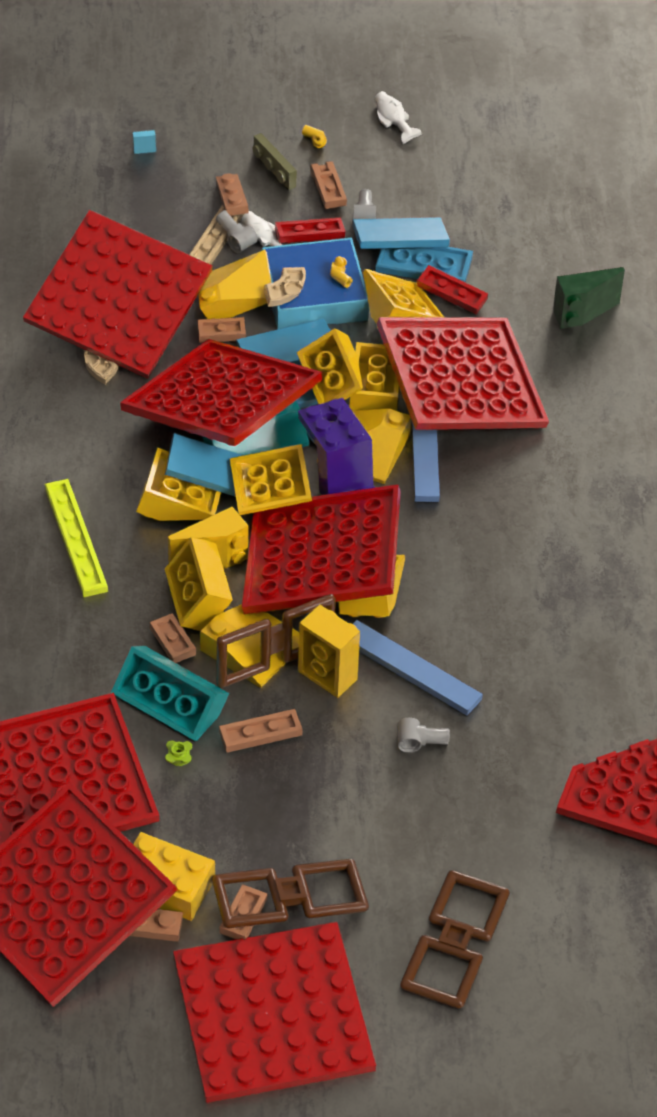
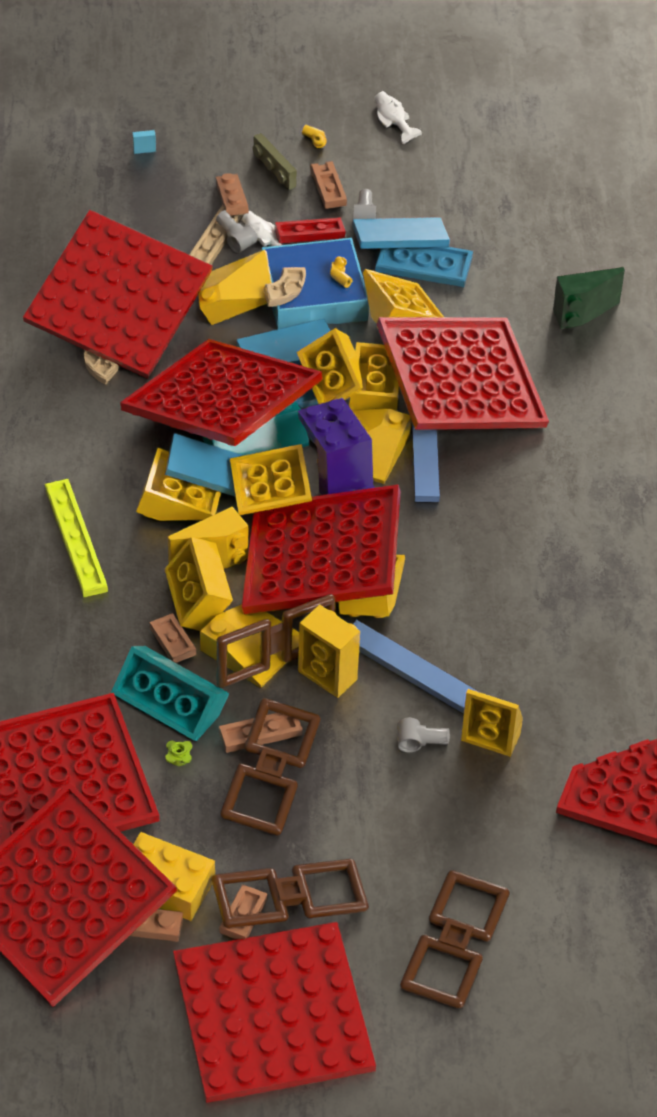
nougat plate [198,317,246,343] -> none
red plate [417,265,488,315] -> none
none -> reddish brown bar [220,698,321,836]
none -> yellow slope [461,689,523,757]

